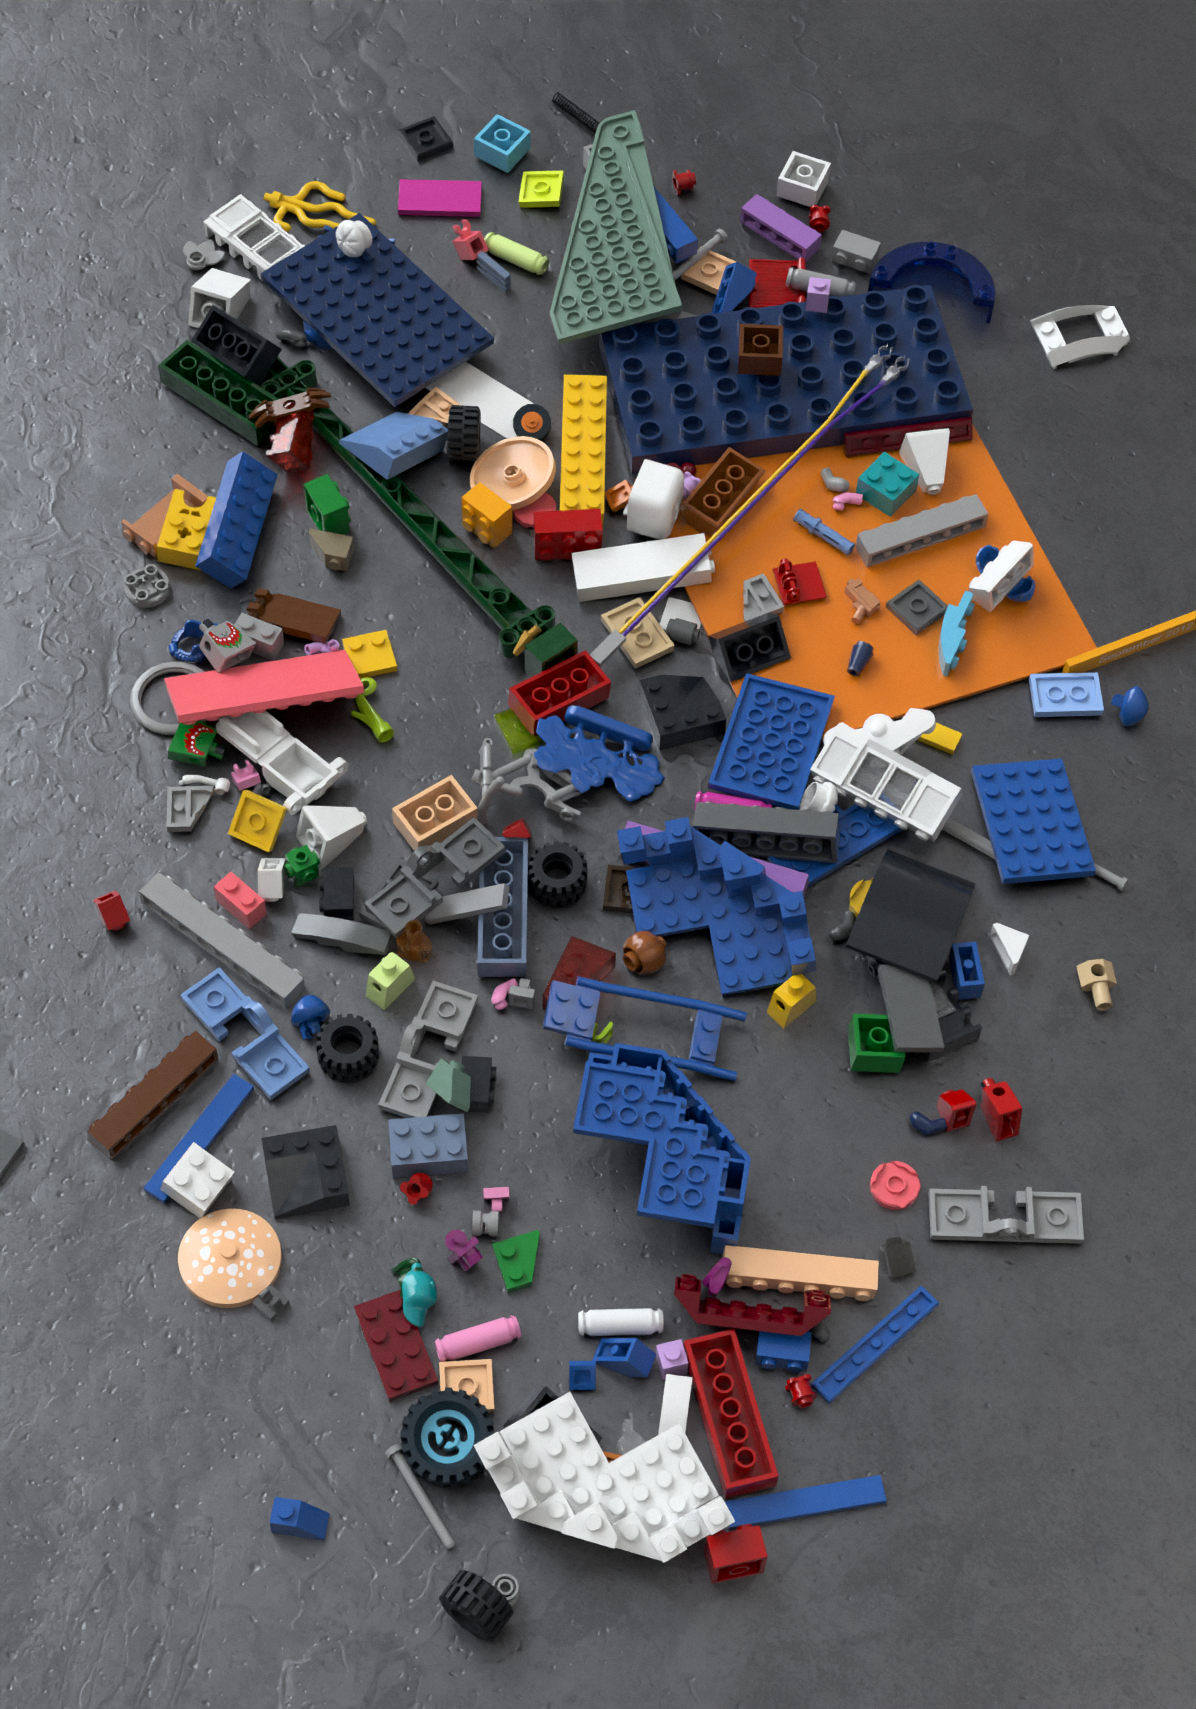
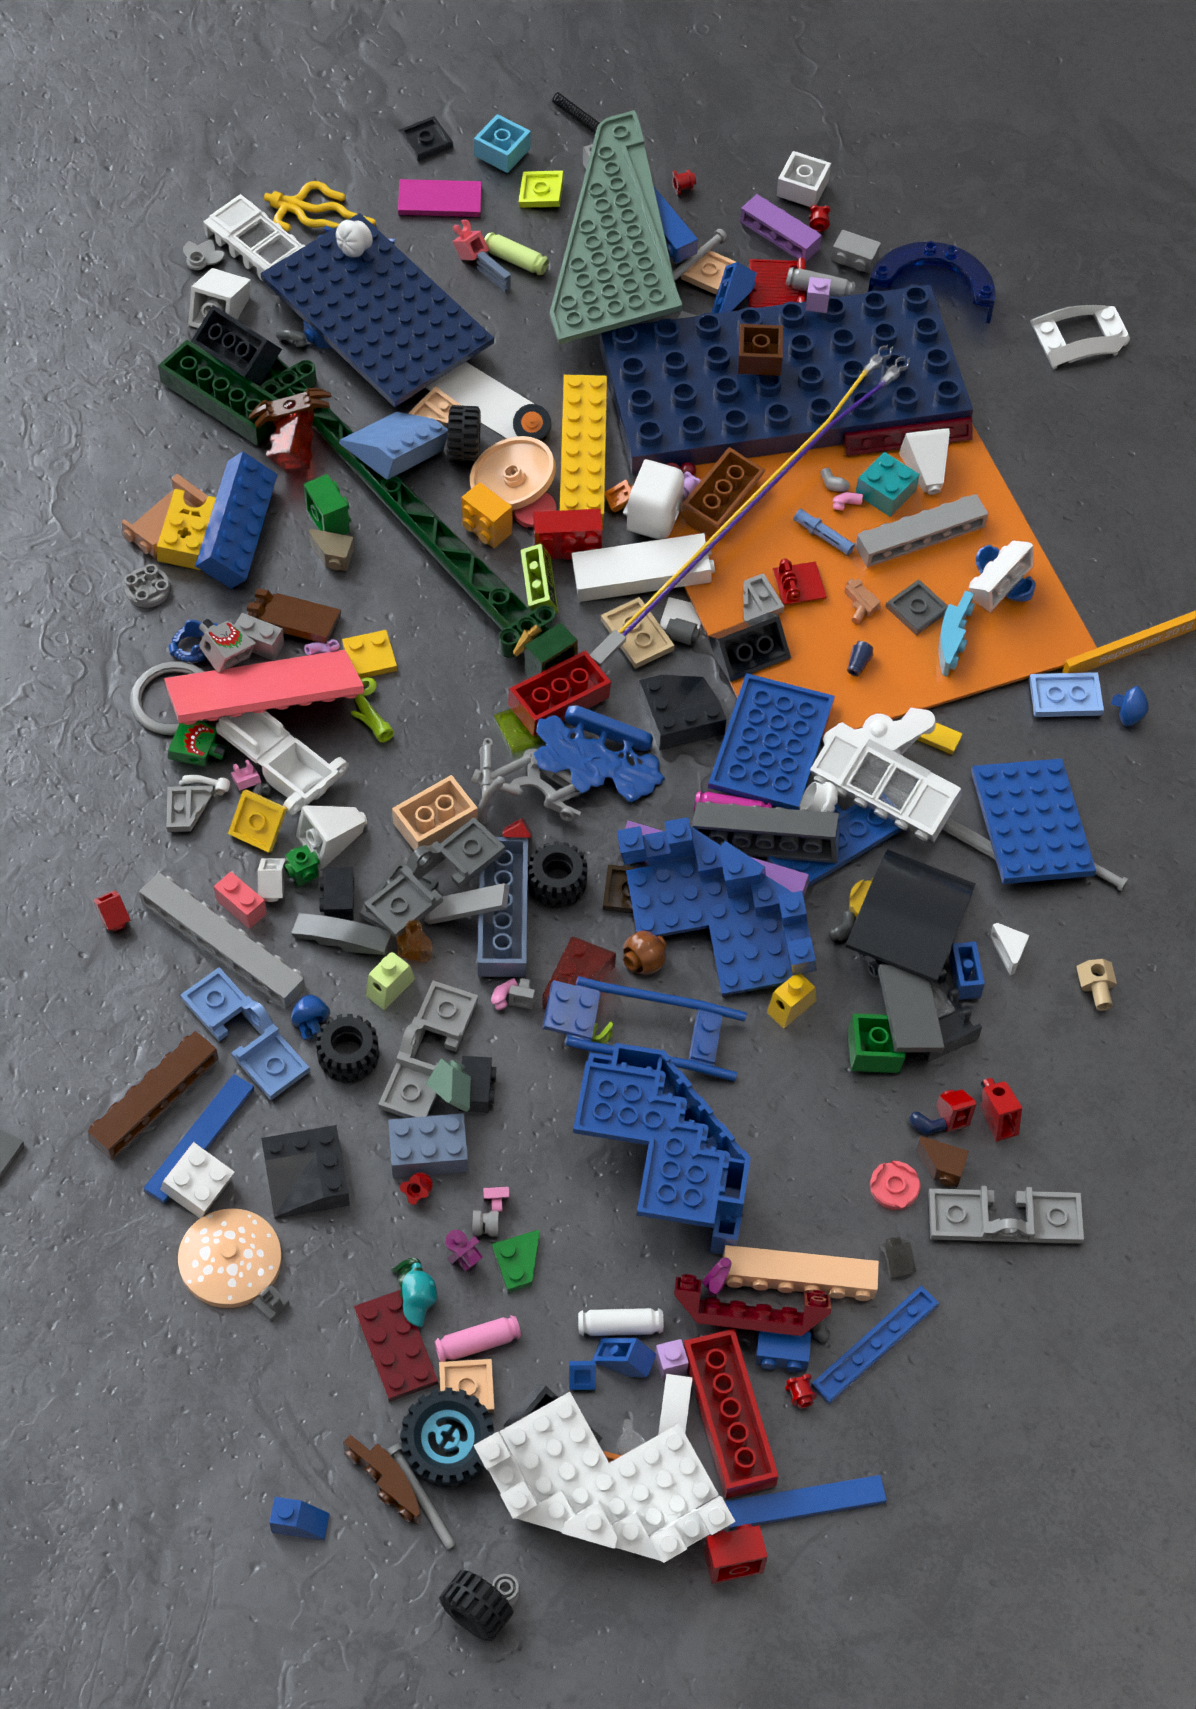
none -> reddish brown slope [343,1434,421,1525]
none -> lime brick [521,544,559,614]
none -> reddish brown slope [916,1136,969,1187]

